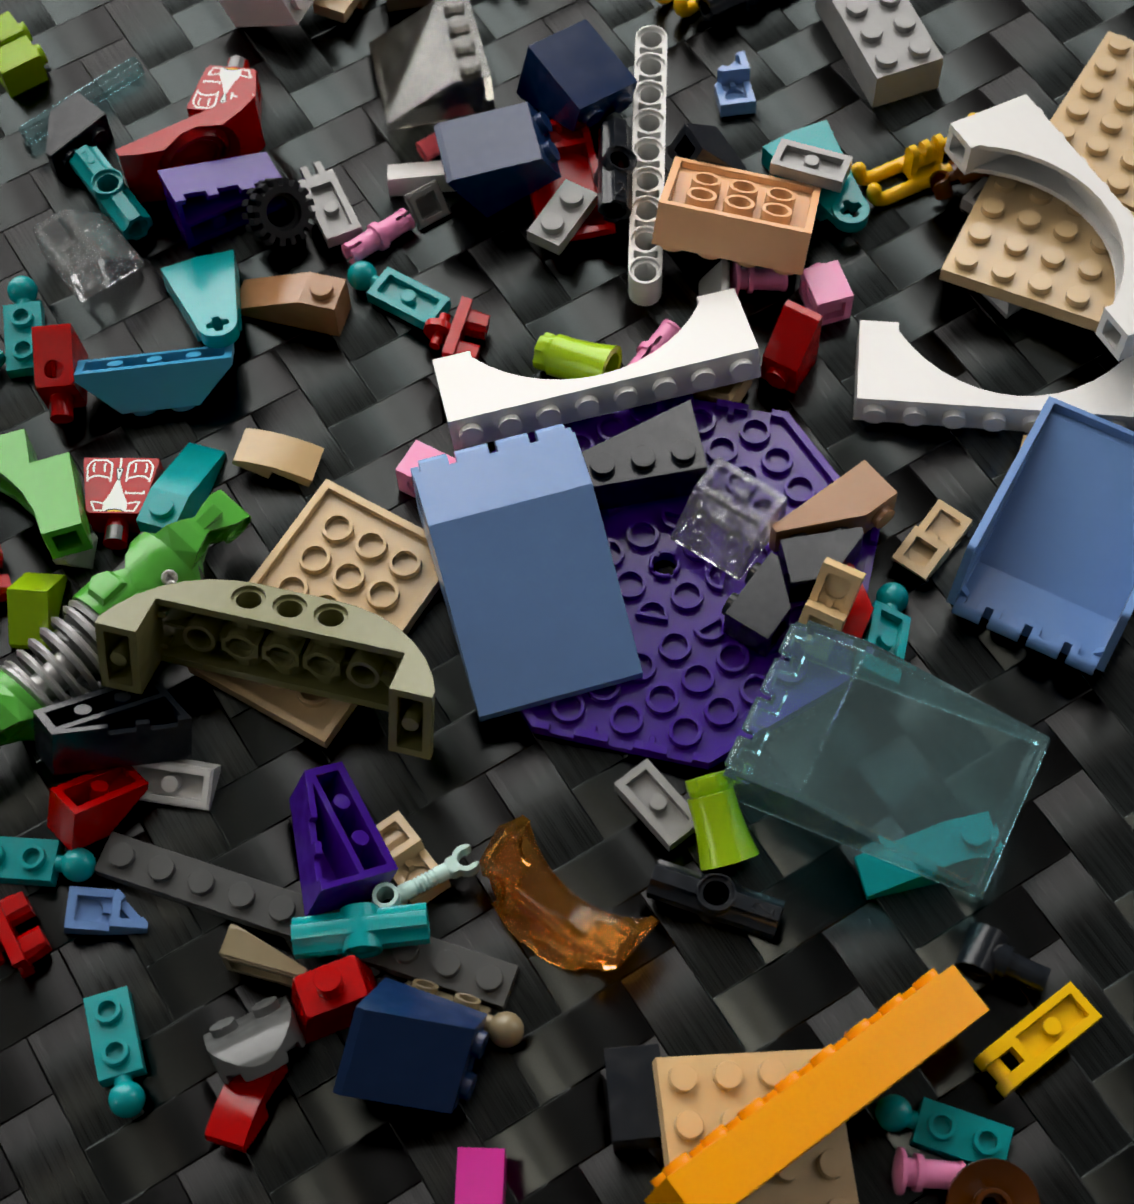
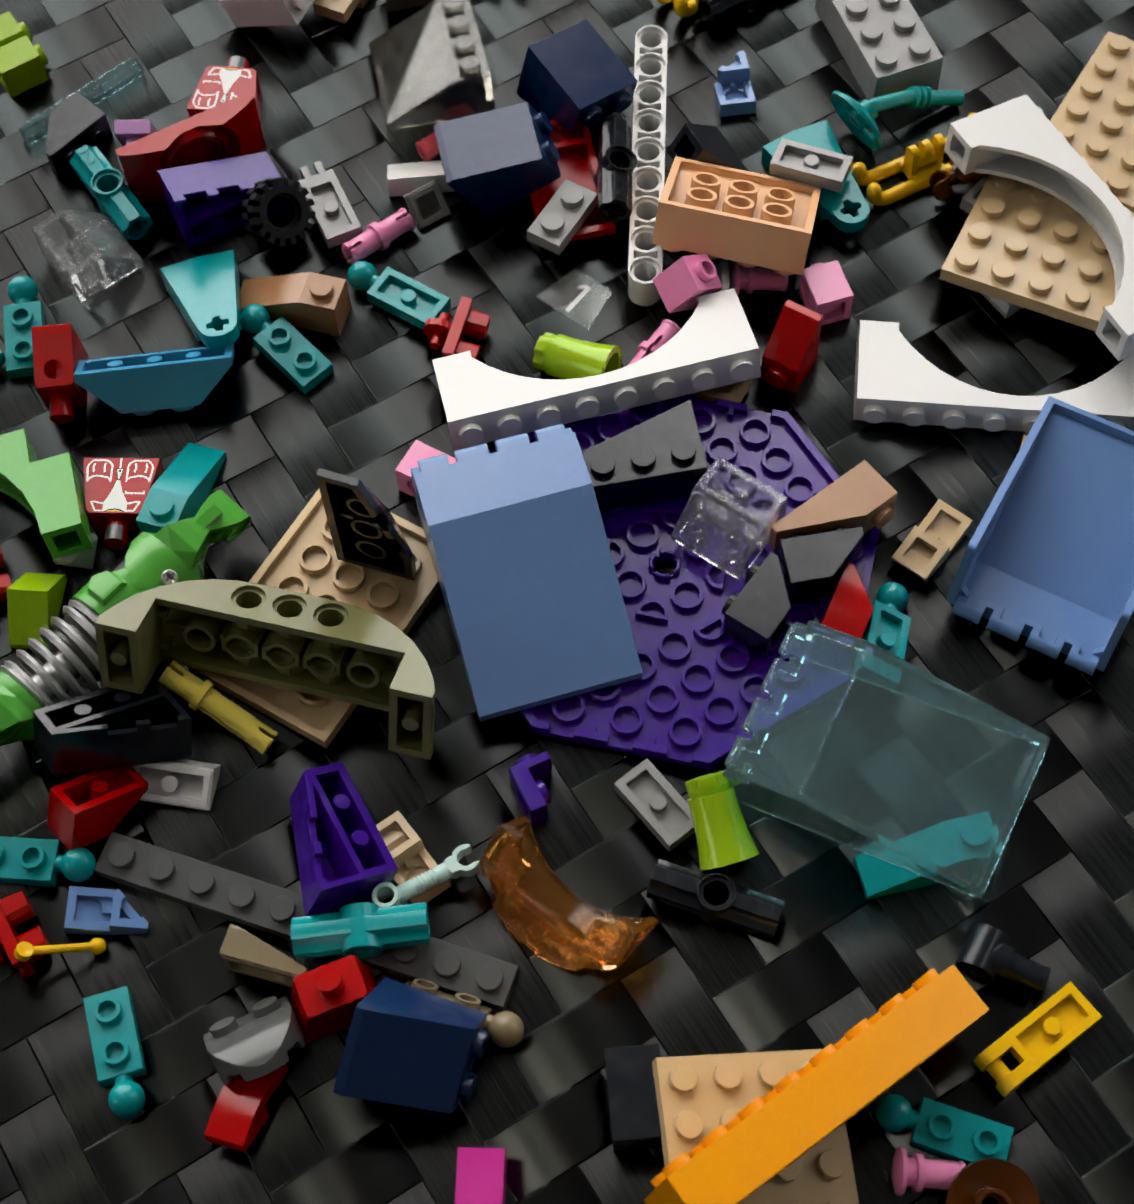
tan slope [232,428,324,487] -> none
tan slope [791,557,866,657] -> none
none -> yellow hinge [14,937,106,962]
none -> lavender tile [114,119,157,146]
none -> light yellow pin [158,660,278,755]
none -> teal plate [241,304,334,394]
none -> black wedge [316,468,417,580]
none -> dark purple bracket [509,752,552,828]
none -> clear sticker [536,268,613,330]
none -> bright pink brick [652,253,723,313]
none -> teal dish [830,86,965,151]

